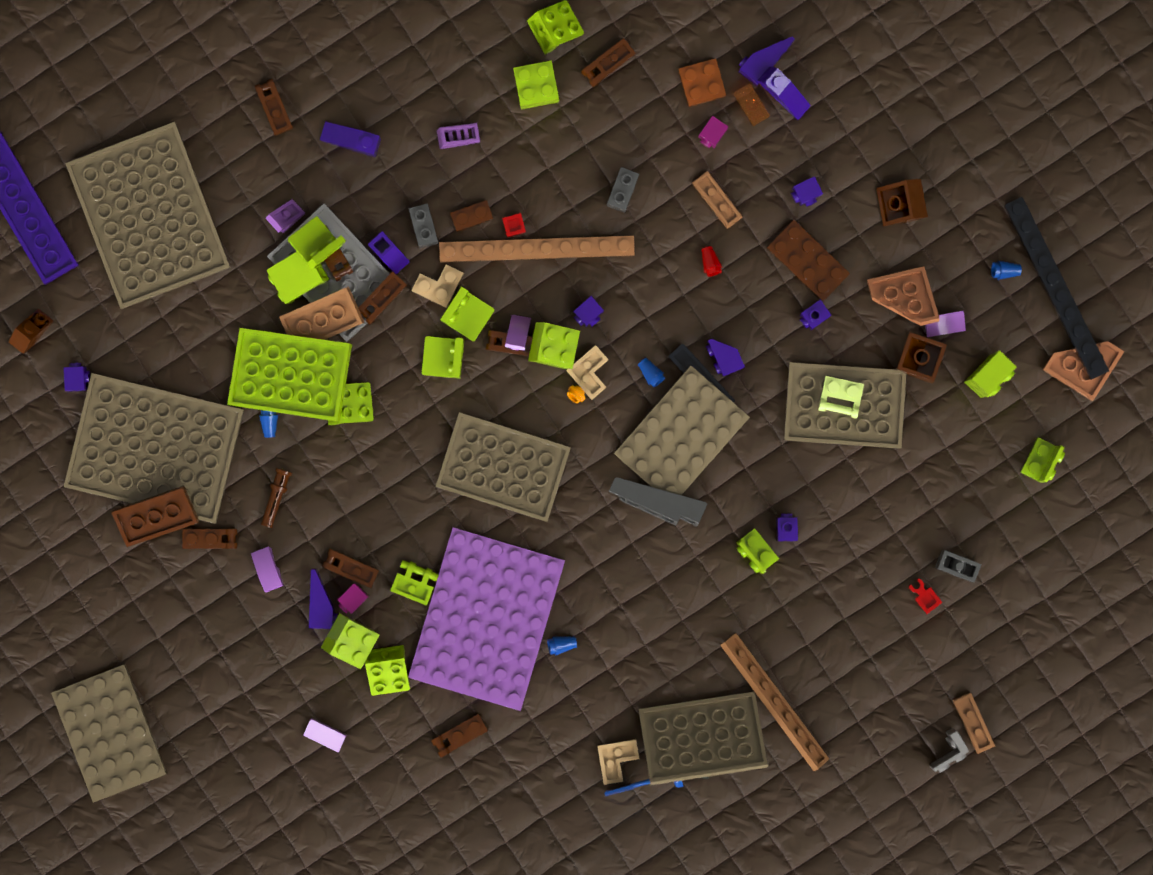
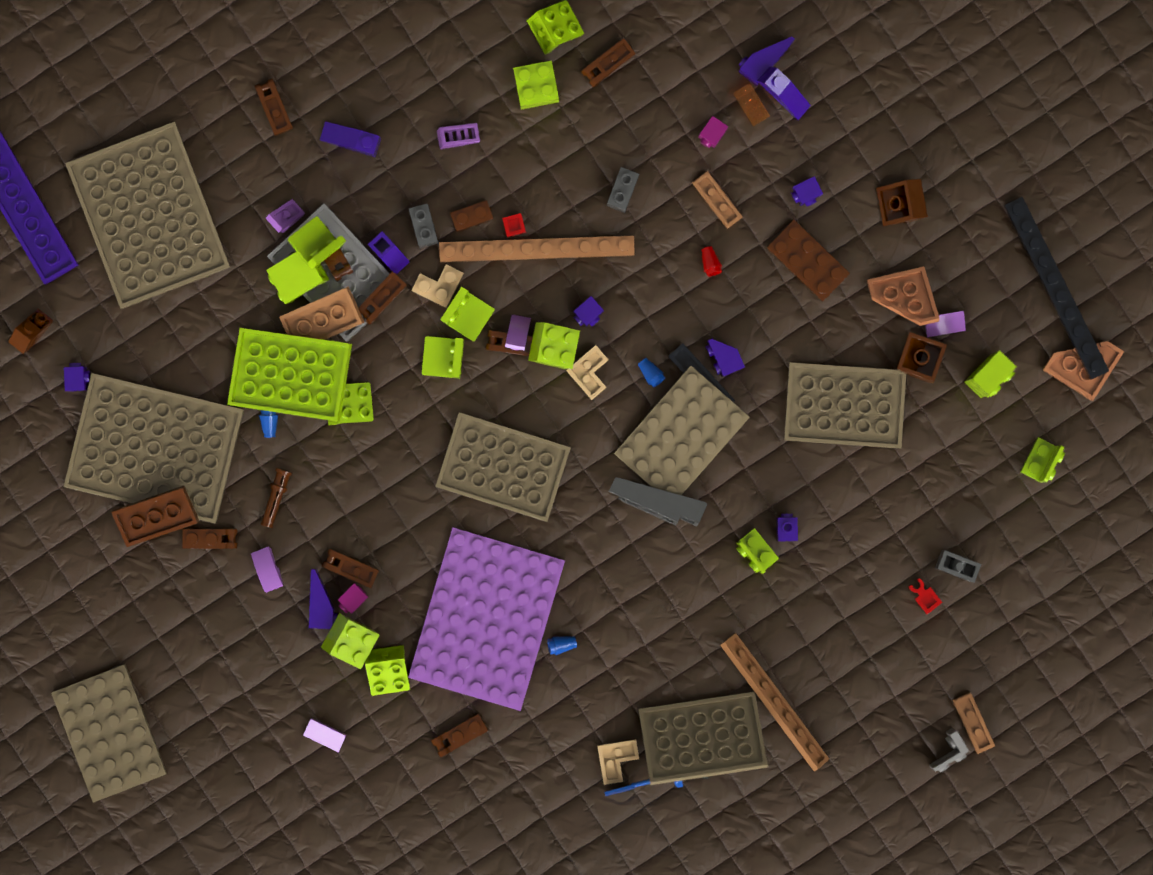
lime plate [390,560,439,606] -> none
light orange plate [567,386,585,404] -> none
dark orange plate [678,58,726,107] -> none
dark purple brick [800,300,832,330] -> none
yellowish green plate [818,376,864,419] -> none
blue cone [991,260,1022,280] -> none

